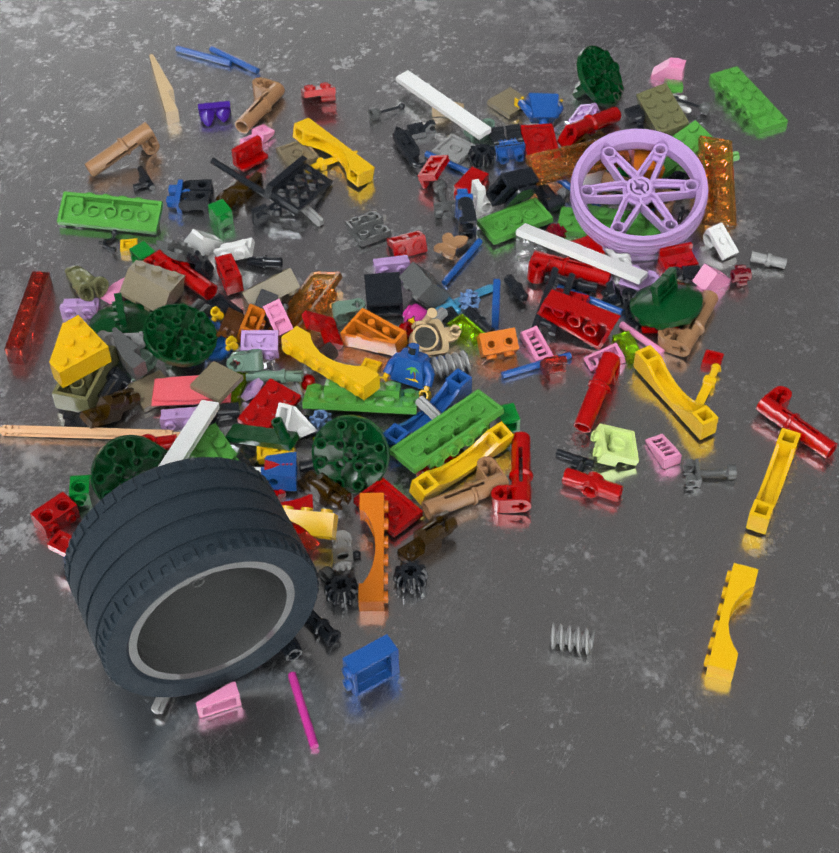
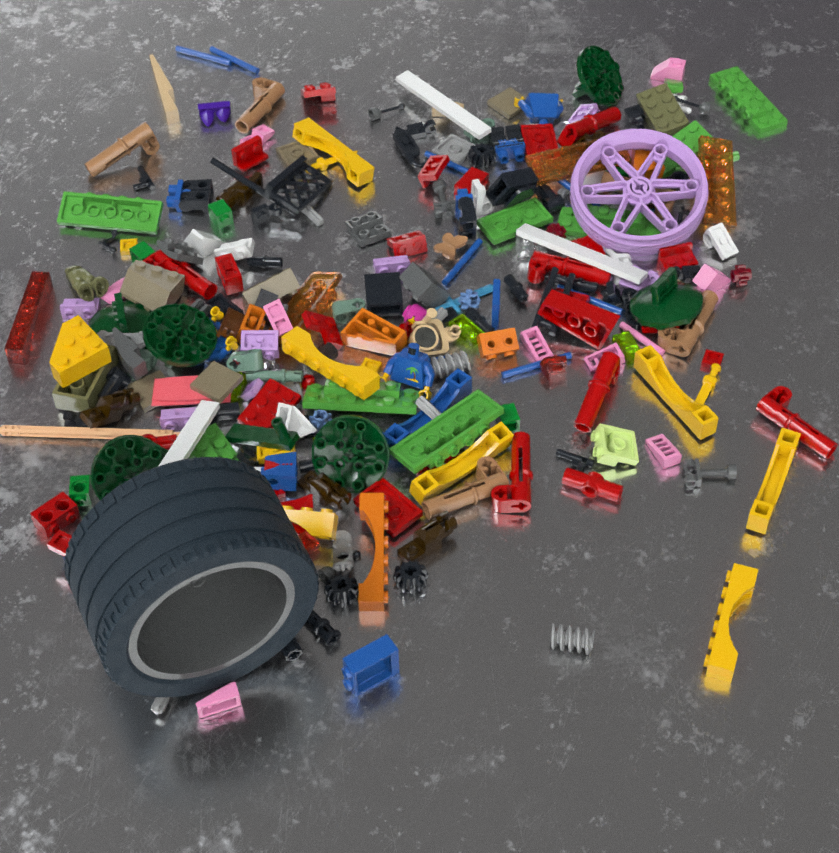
black plate [186,250,214,280] -> none
dark pink bar [288,672,319,749] -> none
light grey pin [750,251,787,270] -> none

